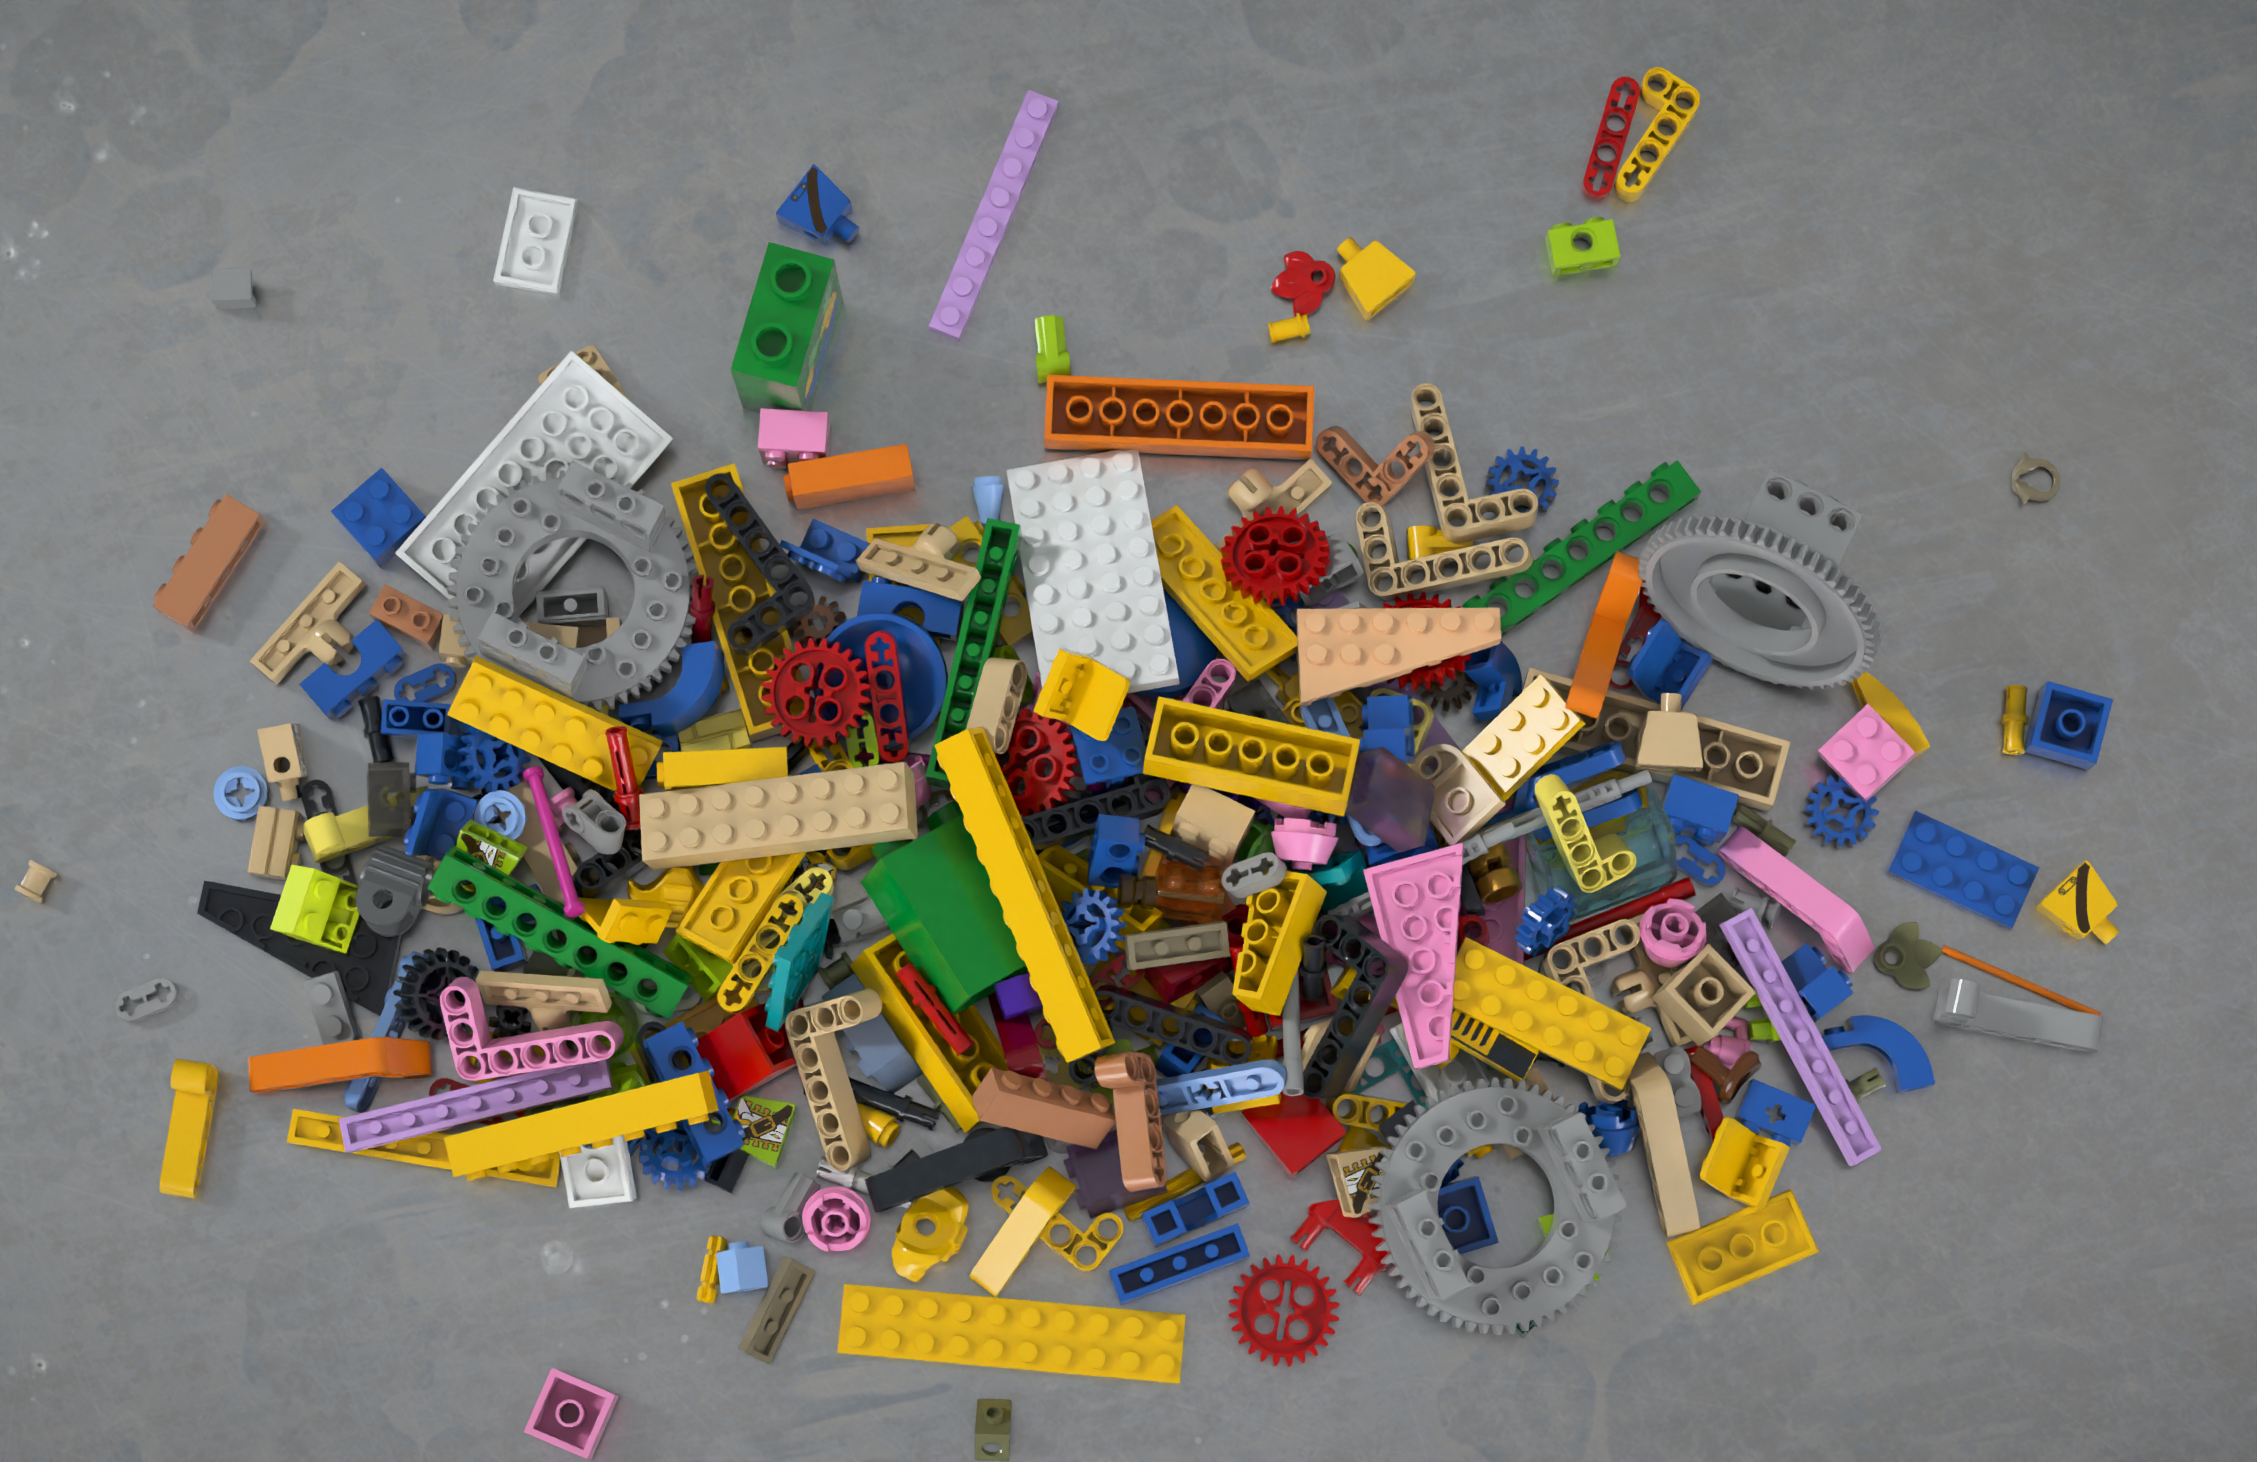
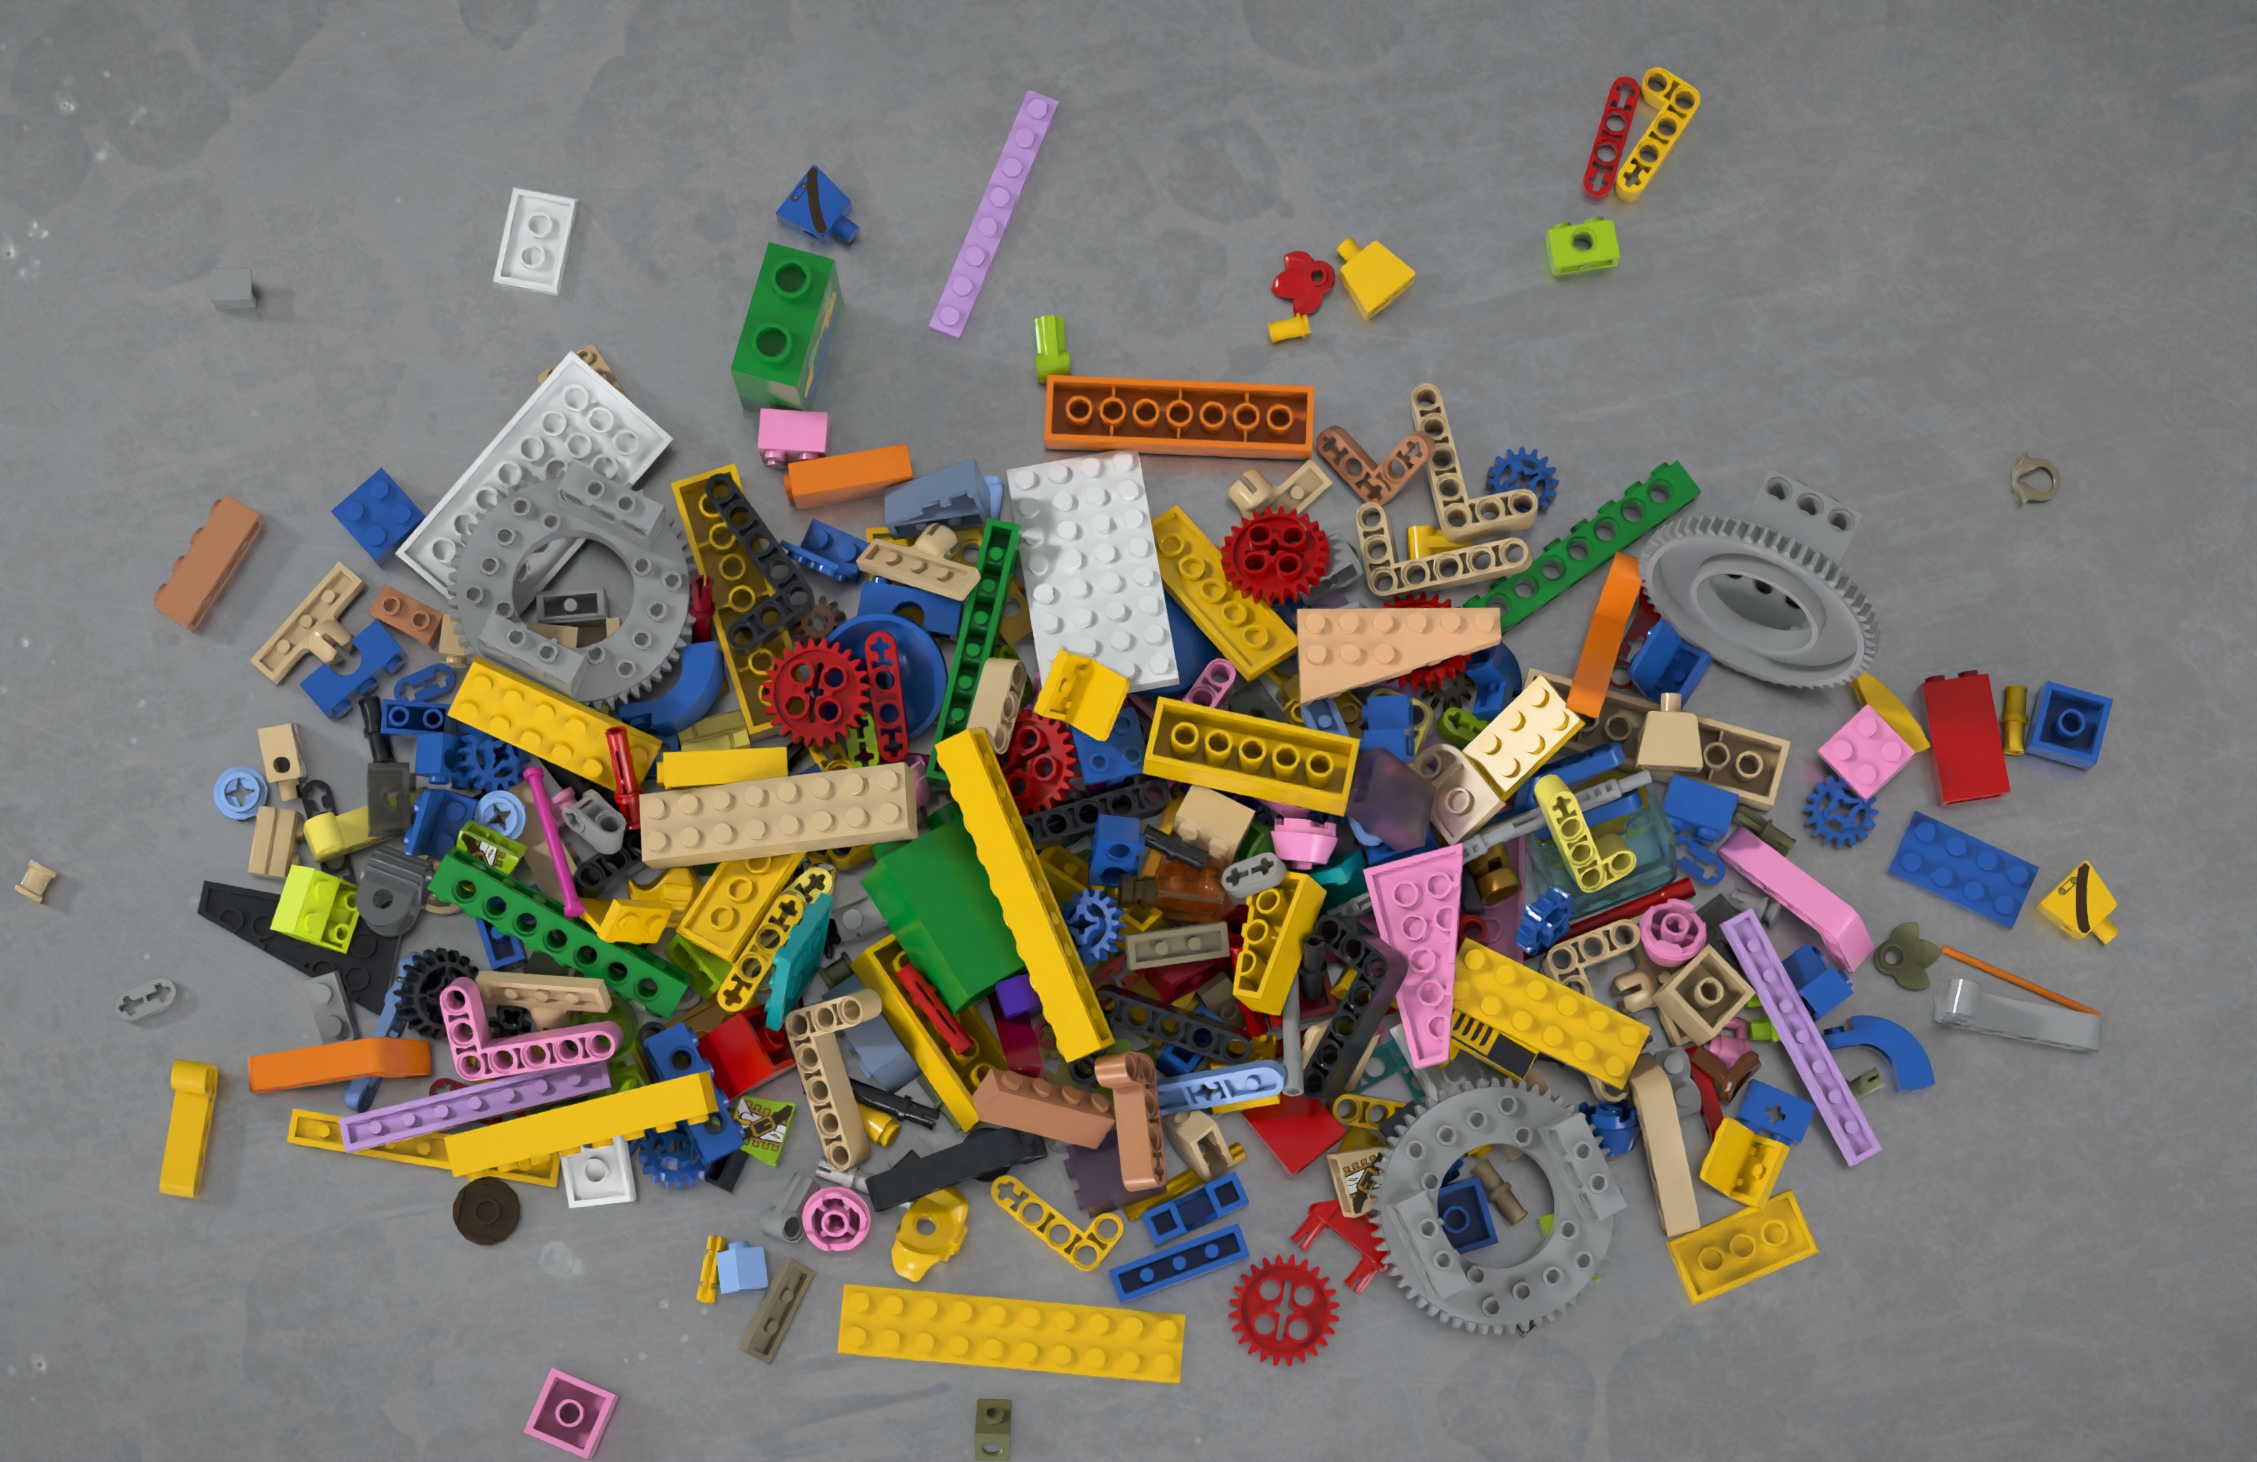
yellow beam [969,1166,1077,1297] -> none
none -> dark brown tile [453,1178,522,1246]
none -> sand blue wedge [884,458,991,540]
none -> lime beam [1436,707,1490,748]
none -> tan pin [1471,1158,1528,1226]
none -> red brick [1917,670,2011,807]

